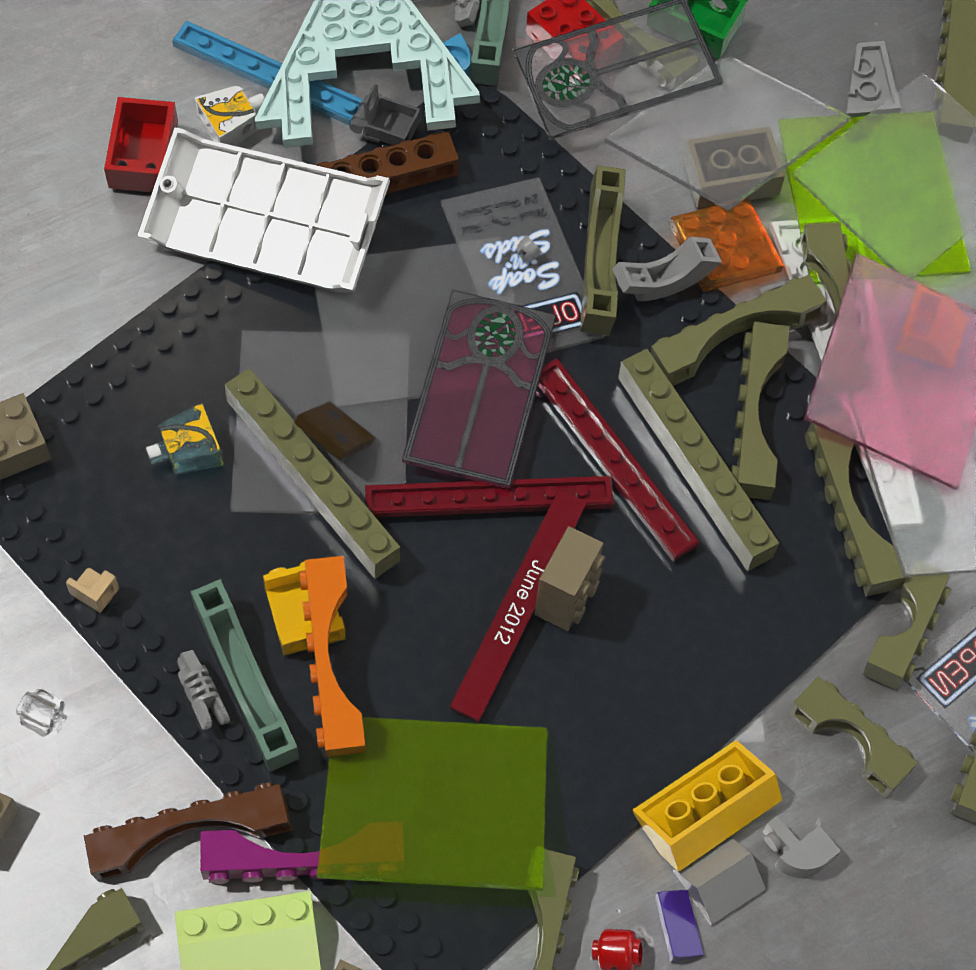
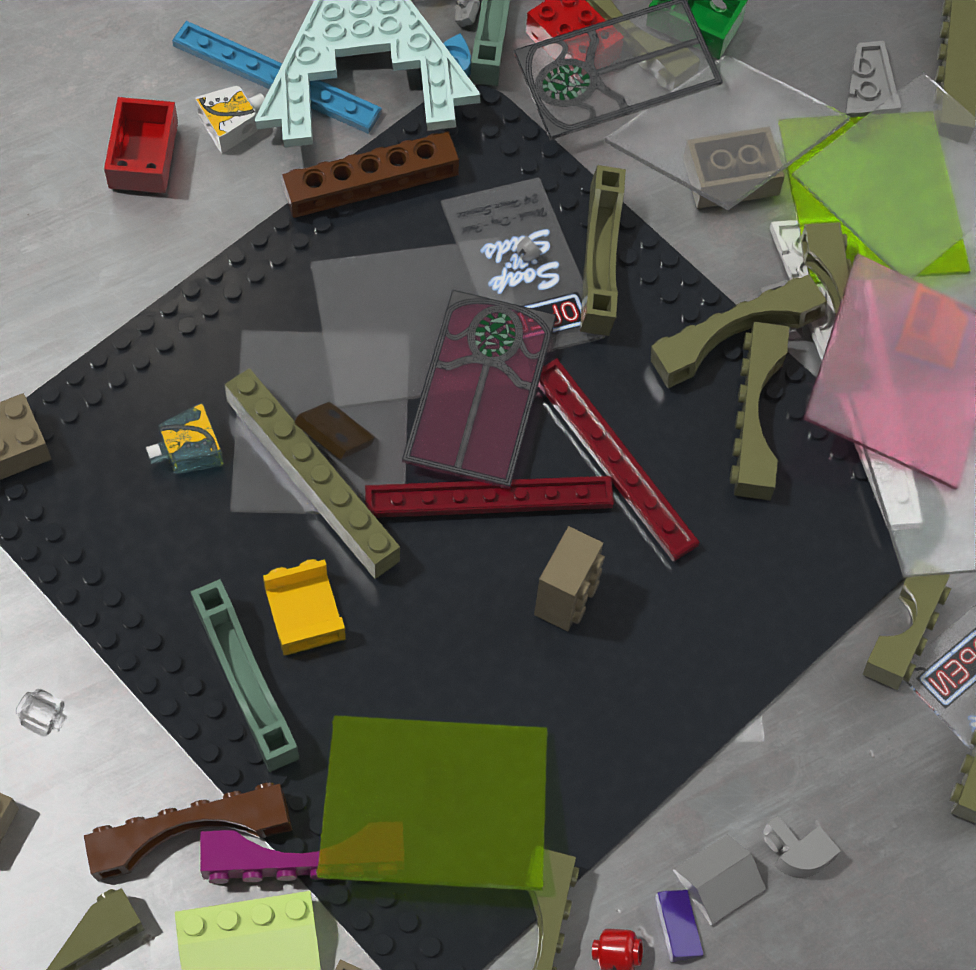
tan panel [66,568,119,613] -> none
white piece [138,127,390,293] -> none
light grey hinge [177,650,230,730] -> none
orange arch [299,556,365,757] -> none
dark grey piece [349,84,421,145] -> none
dark red tile [450,490,587,723] -> none
light grey arch [612,237,722,301] -> none
olive brick [618,349,779,571] -> none
yellow slope [633,740,782,872] -> none
clear orange plate [669,198,784,292] -> none
olive arch [789,676,918,799] -> none
olive arch [805,412,908,597] -> none

